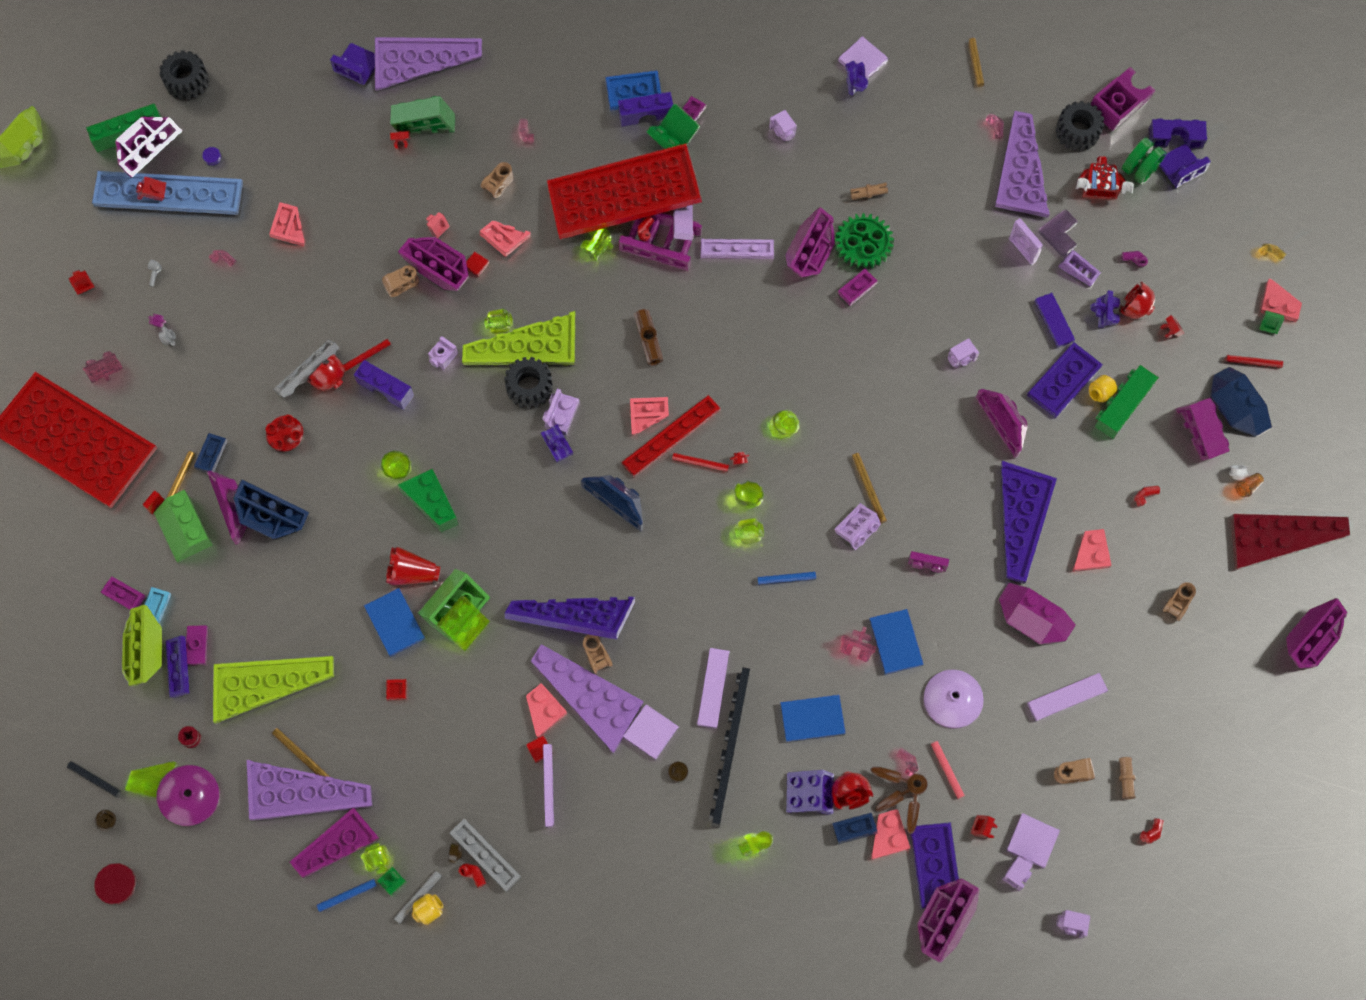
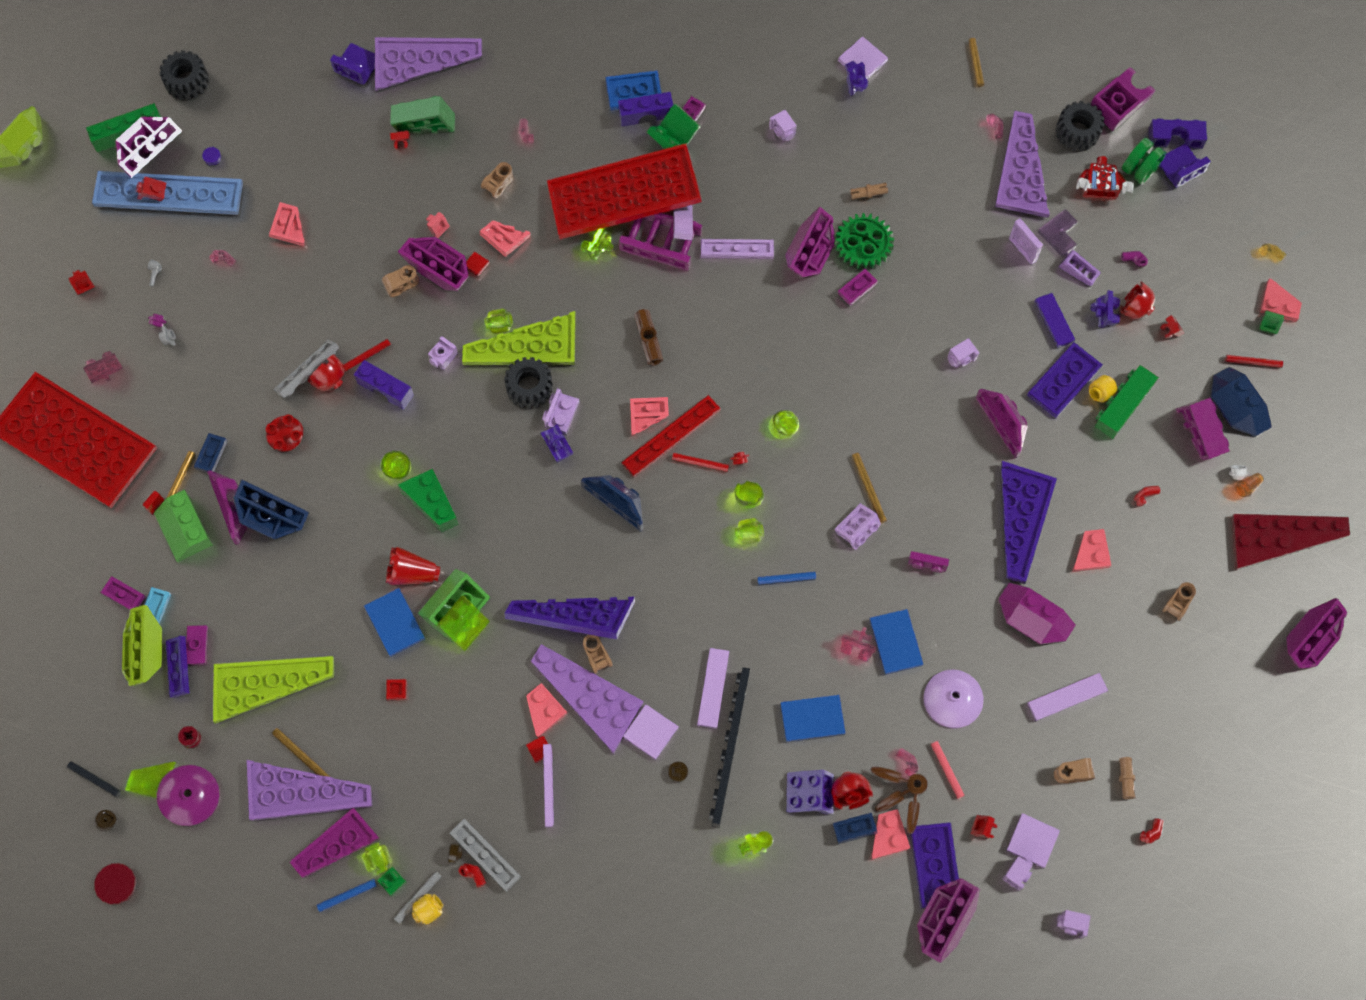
red arm [637,216,654,241] -> none

